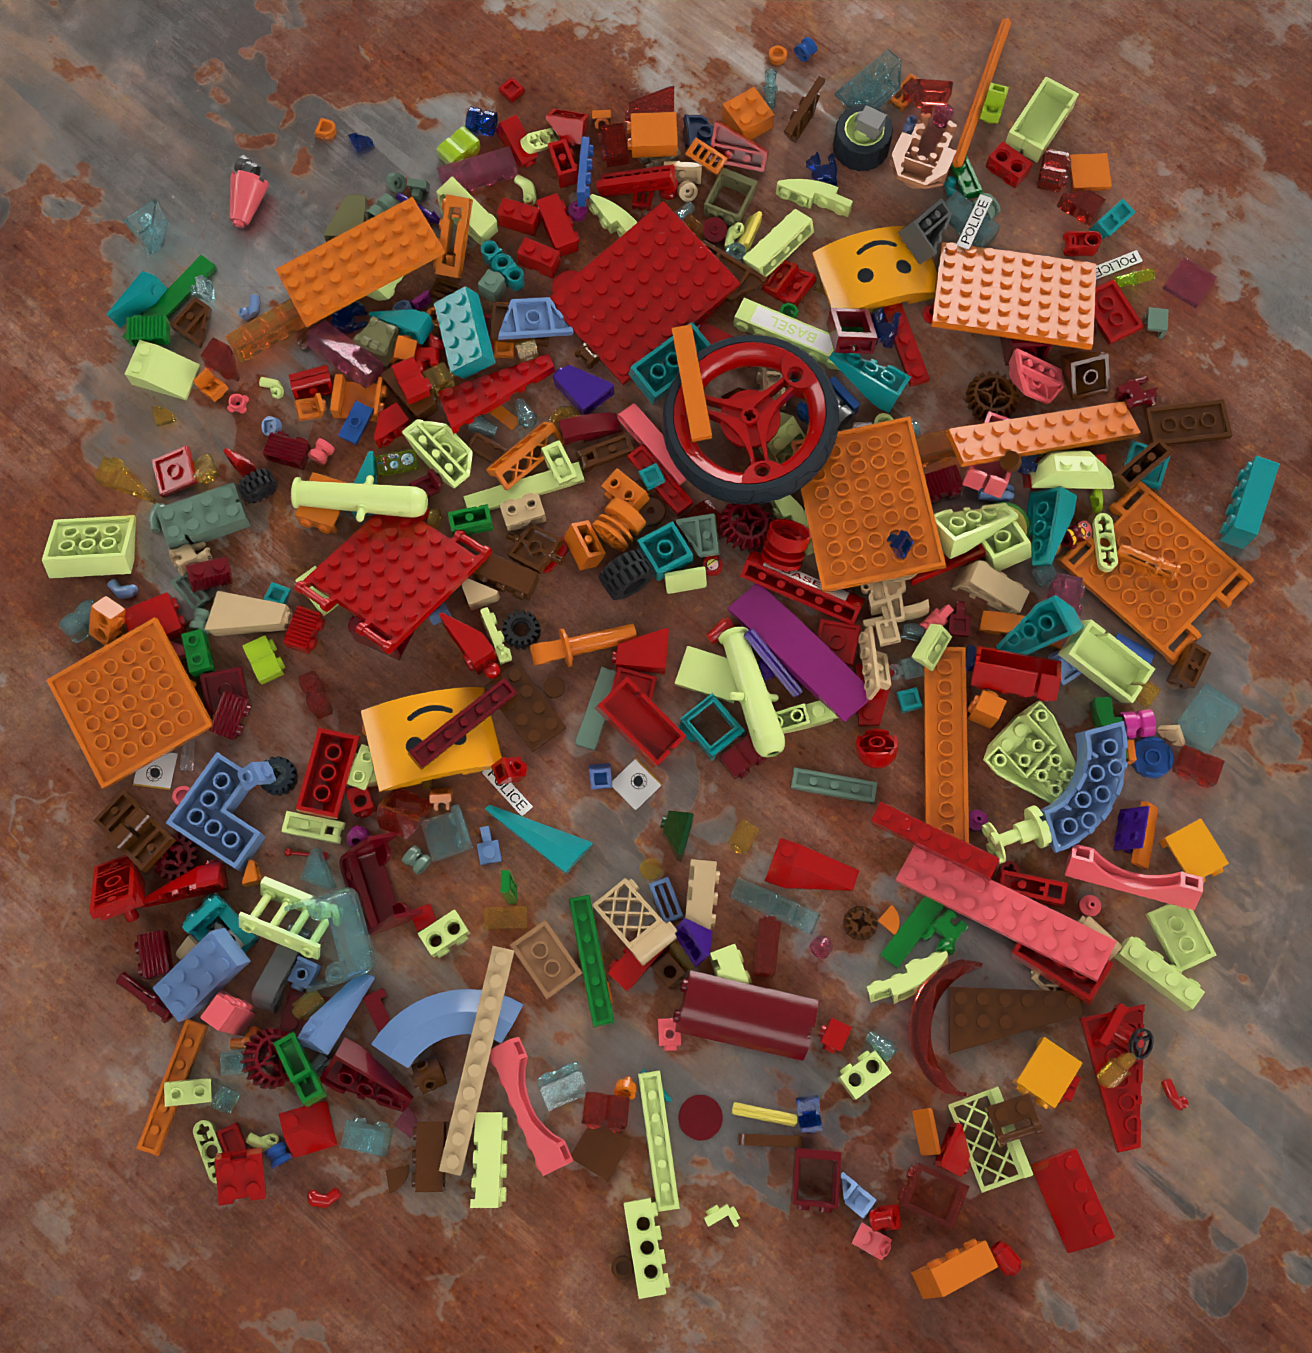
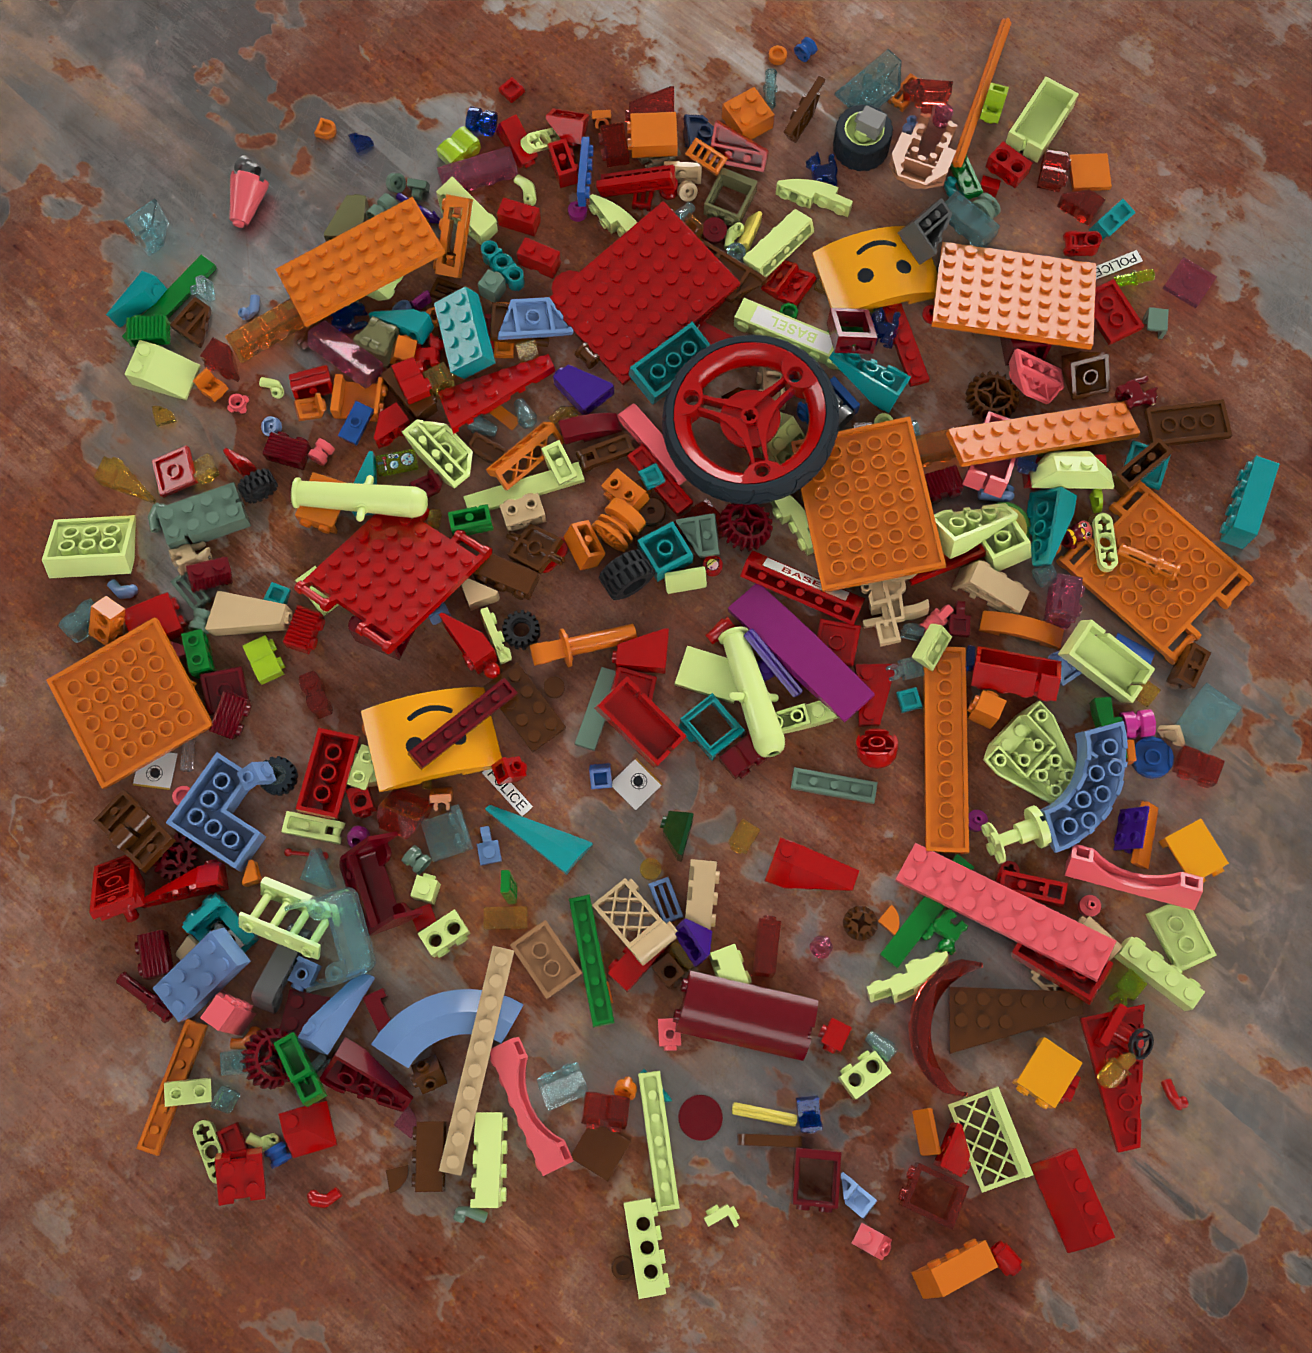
clear yellow brick [291,989,325,1021] -> none
clear light blue brick [340,1116,394,1156] -> none
red brick [536,193,580,257] -> none
orange tile [672,324,712,442] -> none
clear light blue slope [730,878,820,935] -> none
red wheel [761,519,811,571] -> none
tan bracket [858,626,891,700] -> none
red piece [870,1204,902,1232] -> none
red brick [871,801,1000,881] -> none
clear blue tile [887,530,914,560] -> none
white sticker [957,194,992,250] -> none
reddish brown plate [985,1093,1043,1148] -> none
teal wedge [996,595,1084,655] -> none
reddish brown tile [1000,451,1022,473] -> none
none -> yellowish green brick [410,873,441,905]
none -> sand green arm [453,1206,488,1223]
none -> red slope [980,175,1001,198]
none -> clear neon green plate [1108,969,1148,1006]

